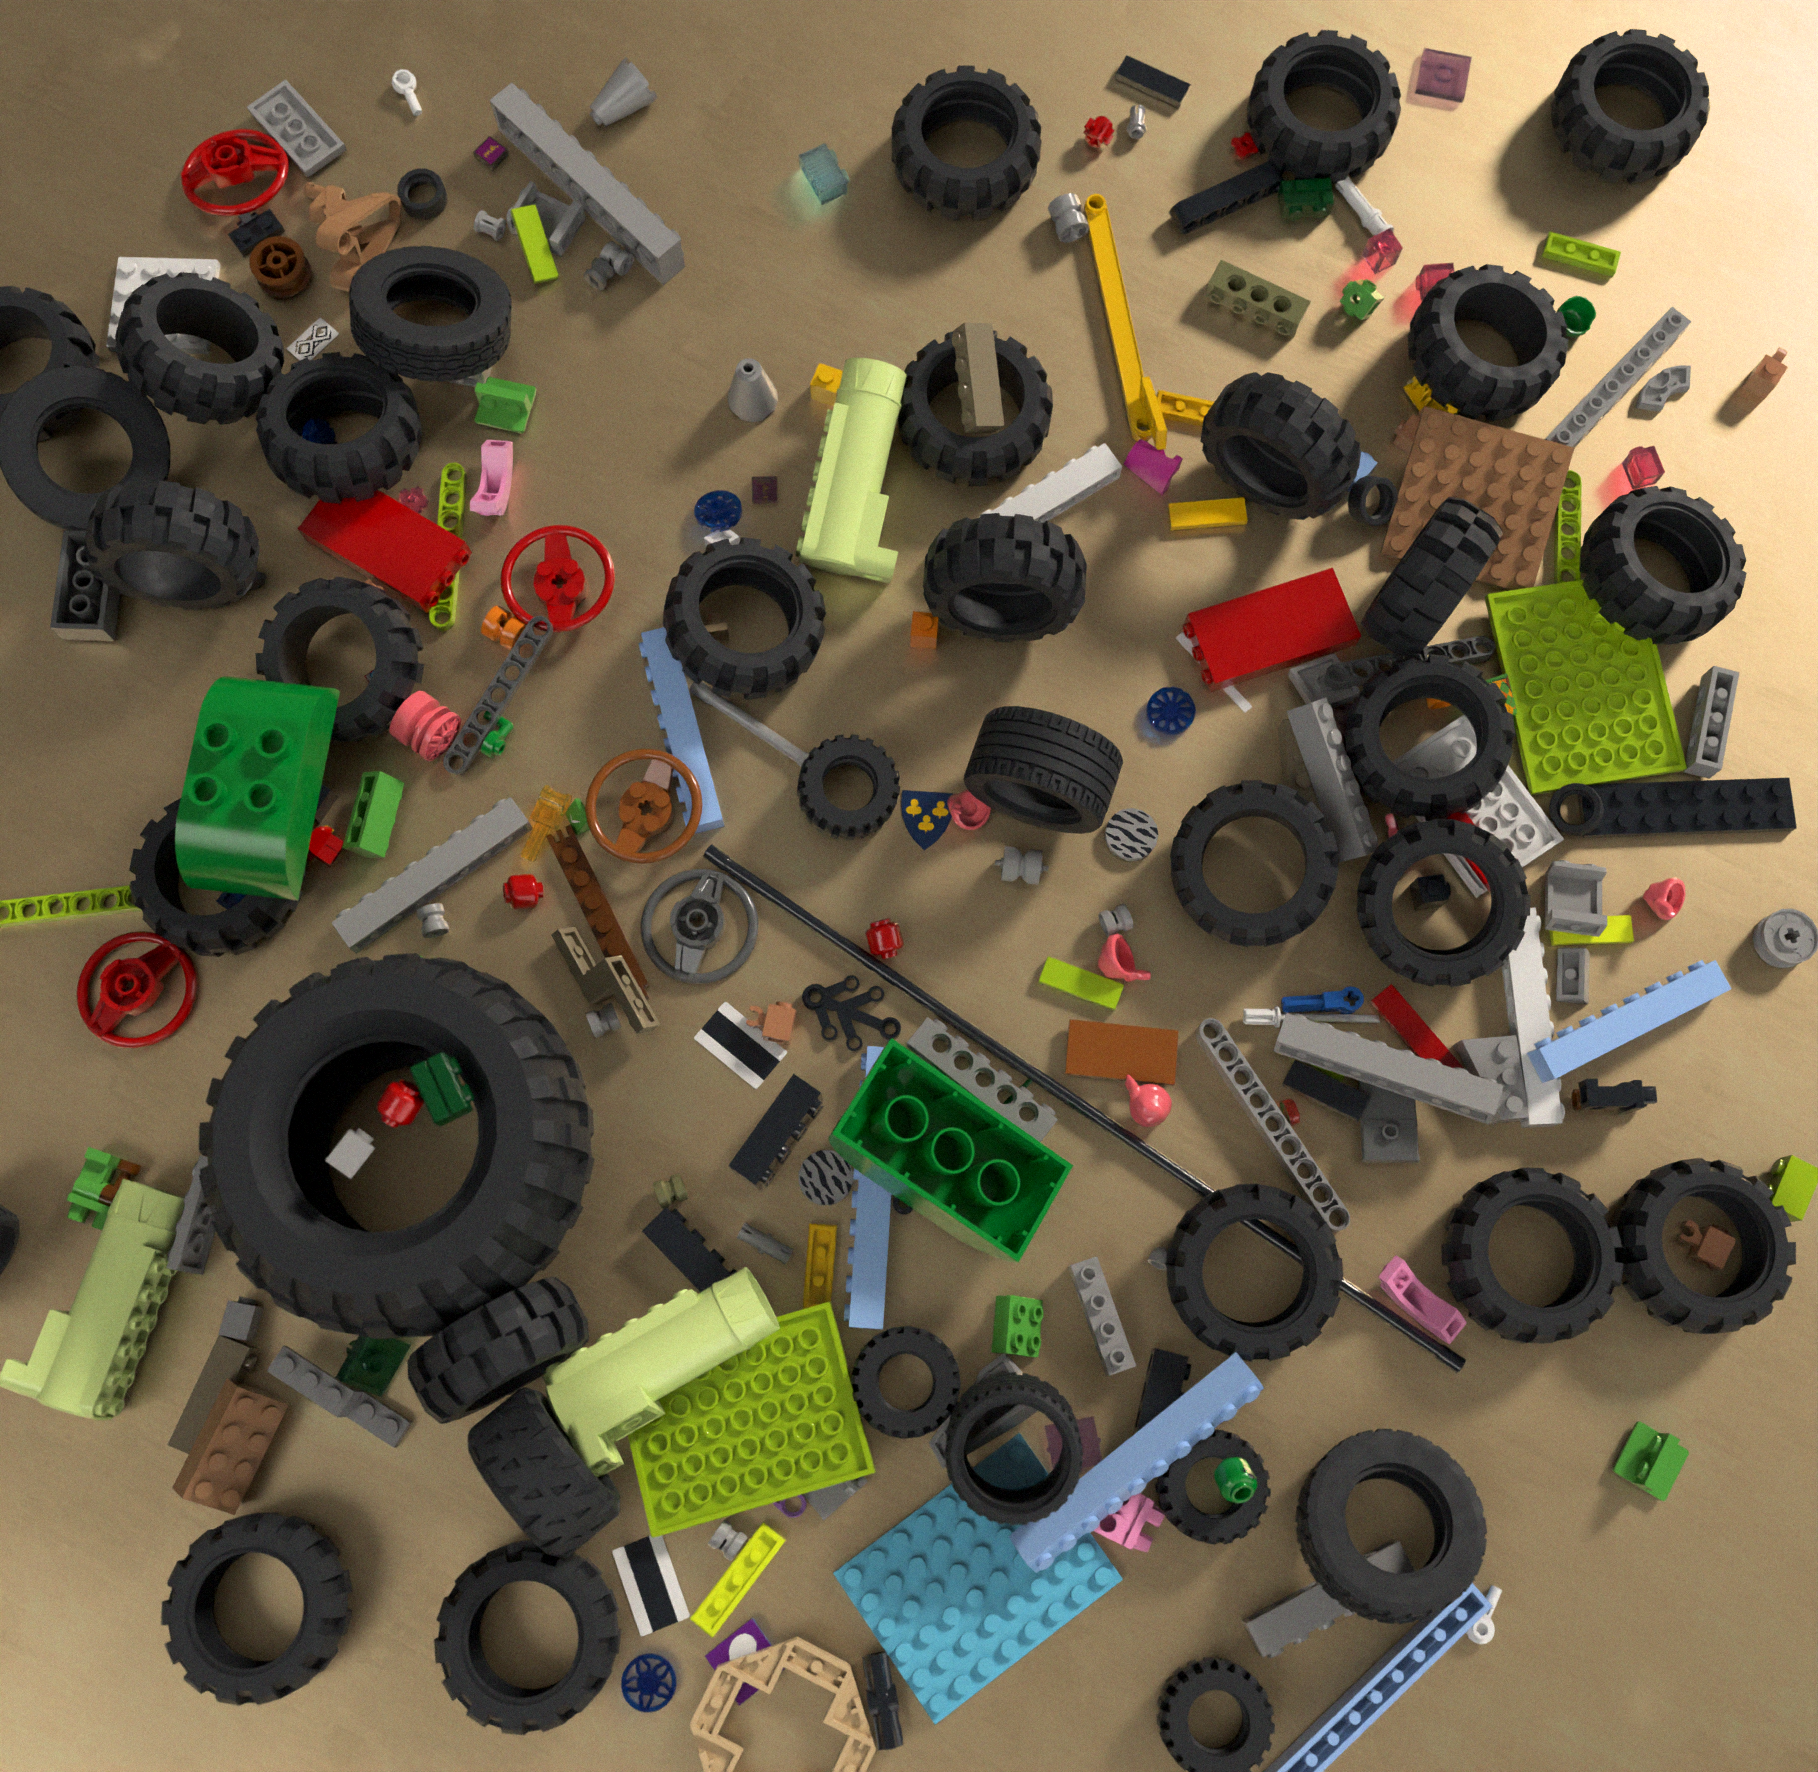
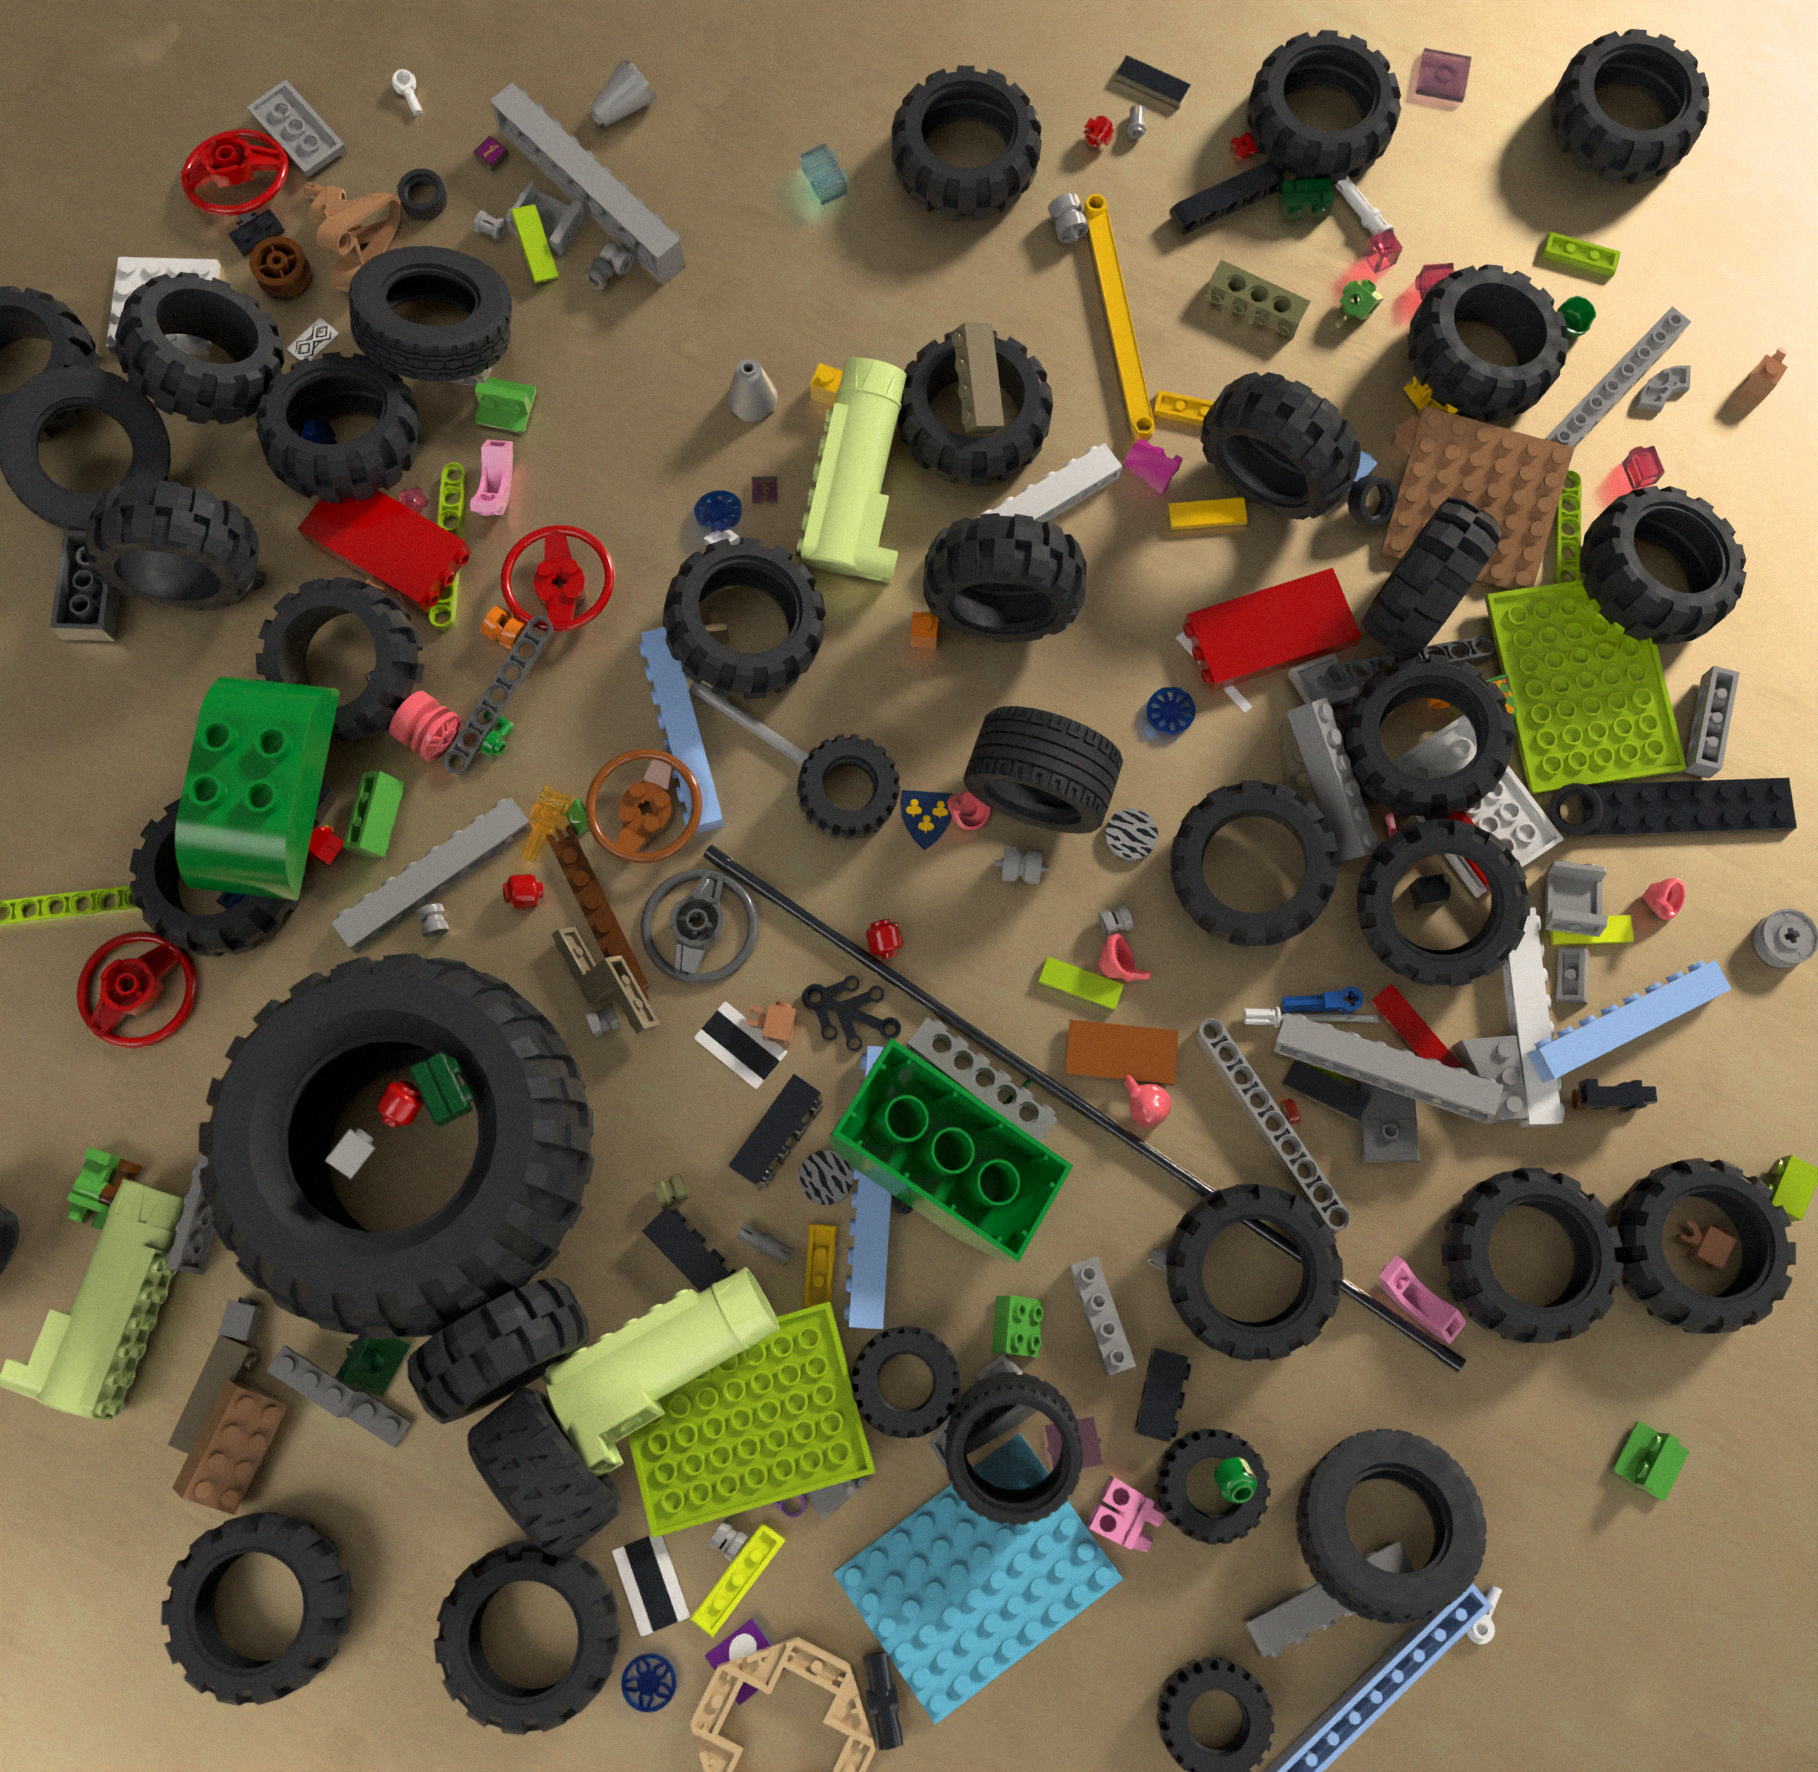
light blue brick [1008,1352,1264,1573] -> none
yellow tile [1139,376,1167,450] -> none

